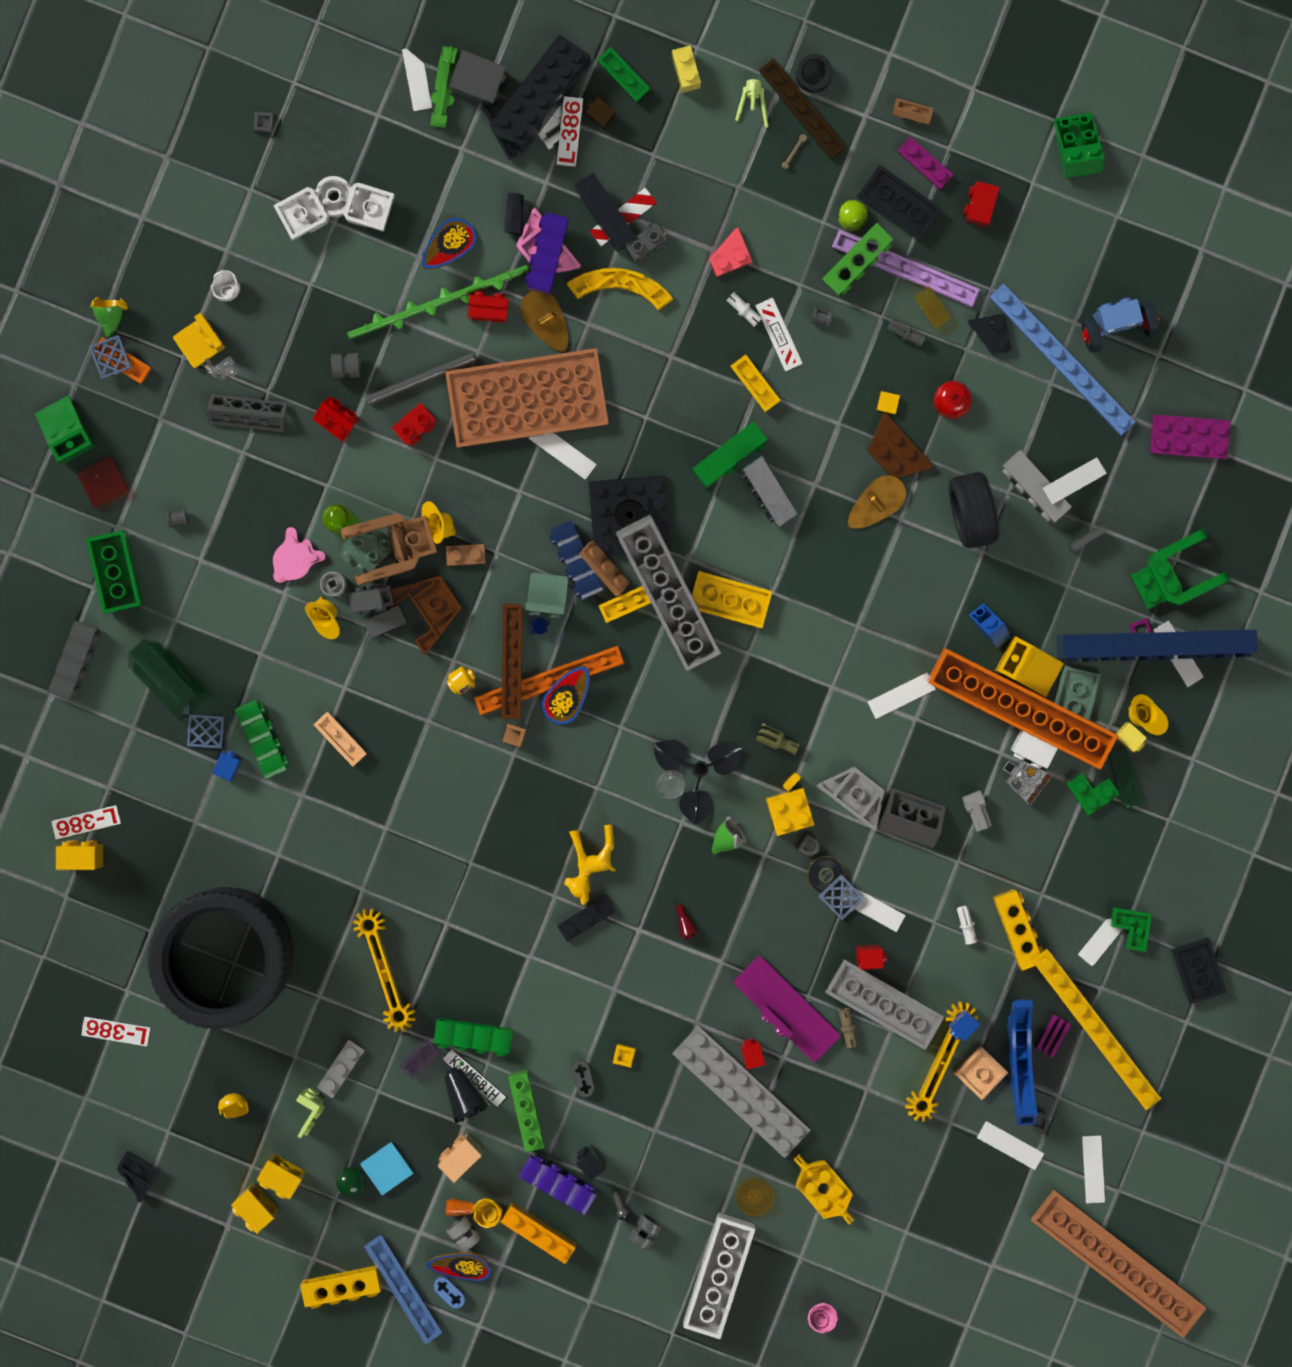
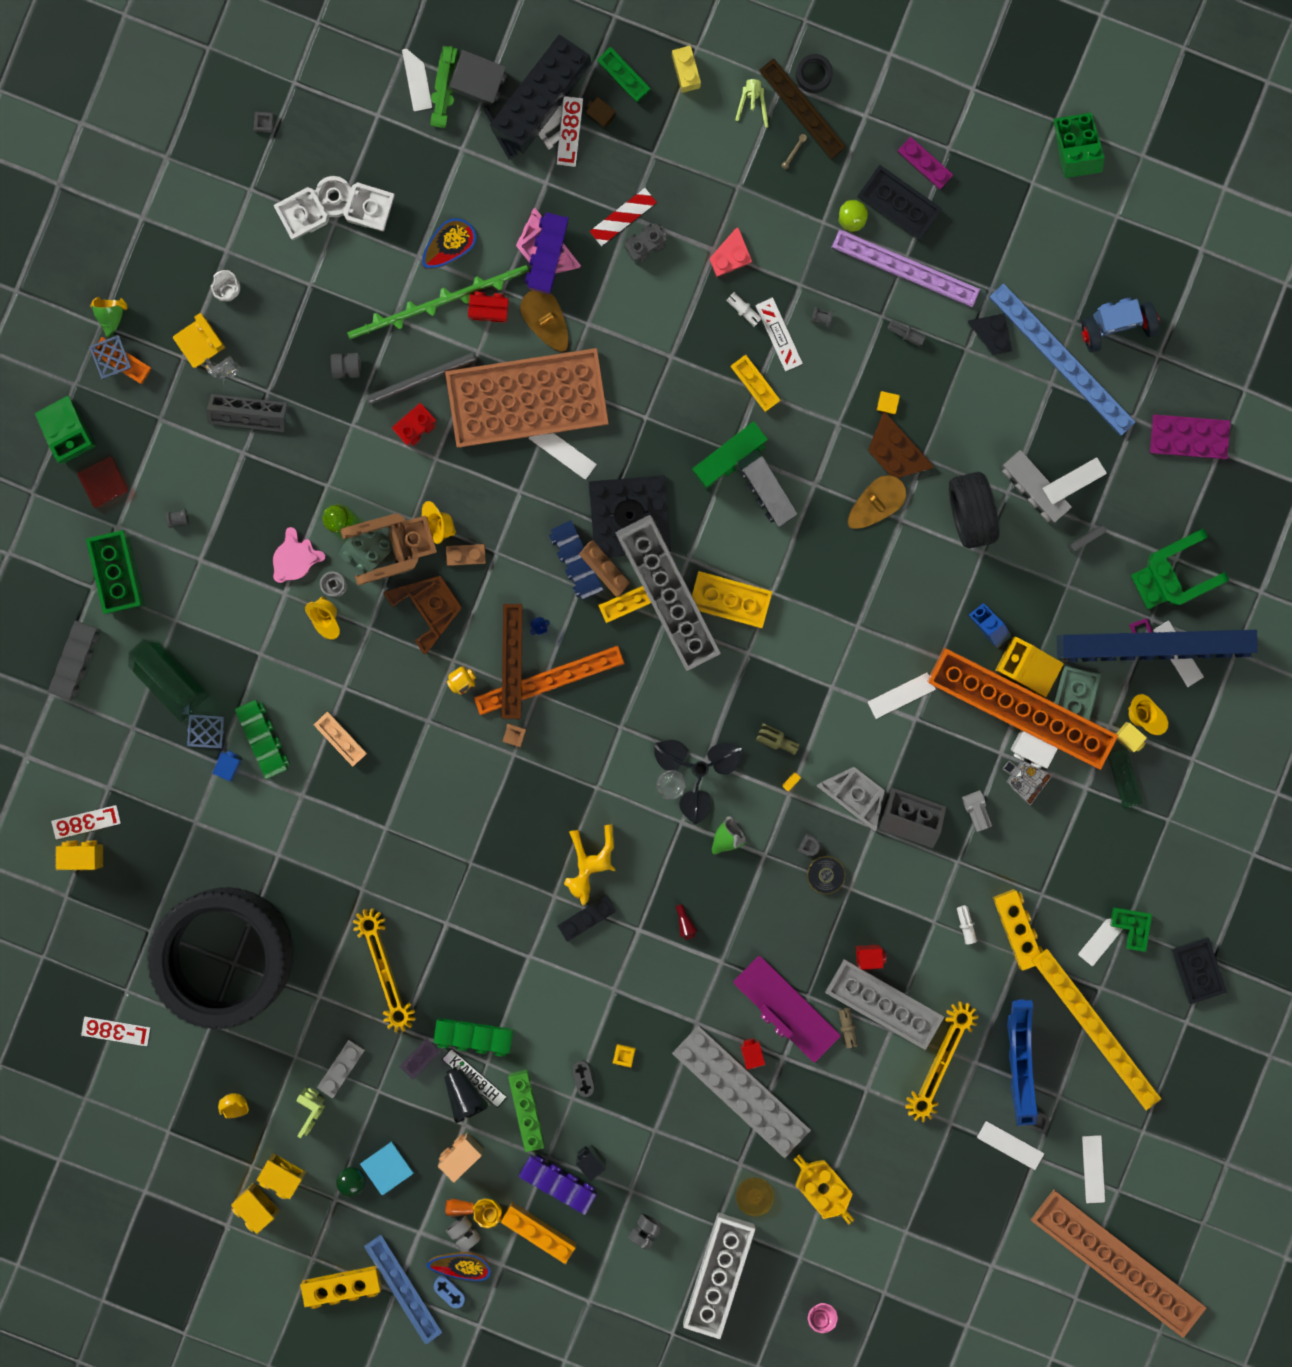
black wing [117,1151,160,1203] -> none
red bracket [313,396,360,442] -> none
dark grey brick [348,584,394,615] -> none
dark grey tile [364,605,407,638] -> none
black axle [504,193,524,235] -> none
sand green bracket [525,573,568,618] -> none
shield [542,666,590,724] -> none
yellow tile [566,268,673,311] -> none
black panel [574,173,635,252] -> none
dark grey piece [613,1191,630,1221] -> none
yellow brick [766,787,814,836] -> none
sand blue window [819,874,865,920] -> none
bright green brick [822,223,893,295] -> none
white sticker [838,884,906,932] -> none
medium nougat plate [892,98,933,124] -> none
clear yellow plate [913,286,951,329] -> none
red cylinder [933,381,972,420] -> none
blue brick [948,1009,980,1042] -> none
light nougat tile [954,1045,1008,1100] -> none
red brick [963,181,999,228] -> none
magenta tile [1035,1014,1071,1058] -> none
green plate [1066,773,1120,816] -> none

